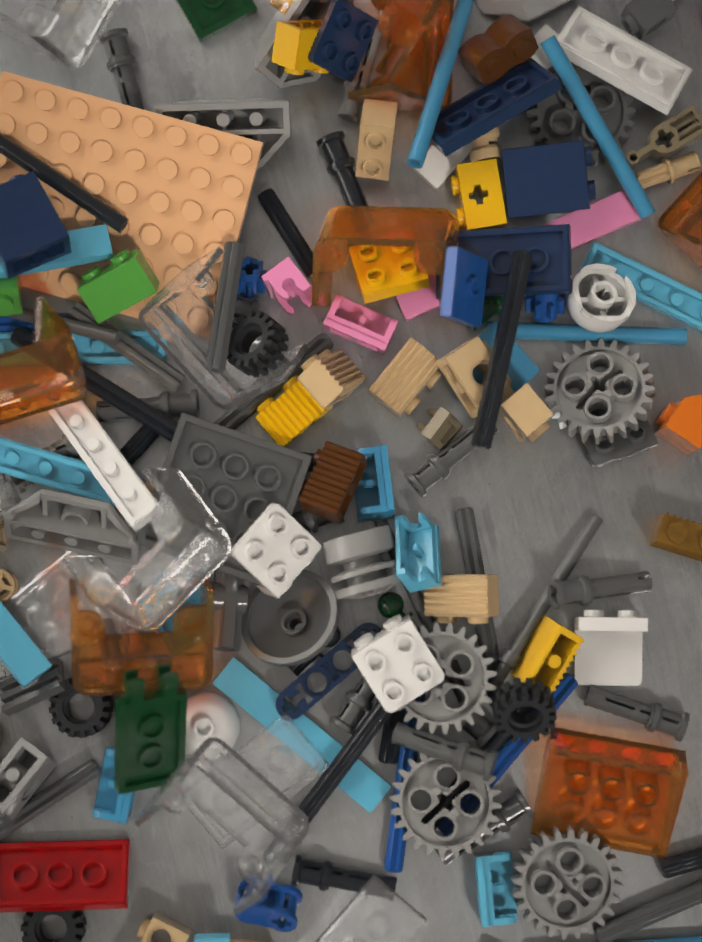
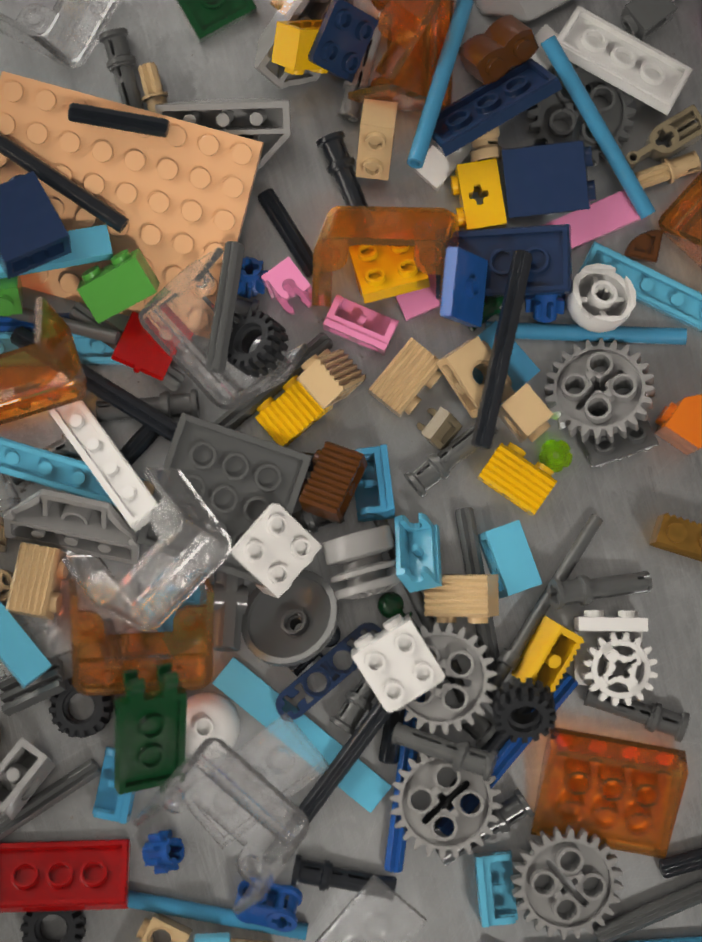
none -> tan brick [6,542,70,620]
none -> black axle [68,103,169,138]
none -> red piece [111,311,184,381]
none -> dark azure piece [128,890,309,941]
none -> tan axle [138,62,168,113]
none -> blue gear [142,830,185,874]
none -> yellow brick [477,442,557,516]
none -> medium azure hinge [478,520,543,599]
none -> clear neon green plate [539,439,572,472]
none -> white gear [582,632,658,706]
none -> reddish brown tile [623,230,664,265]

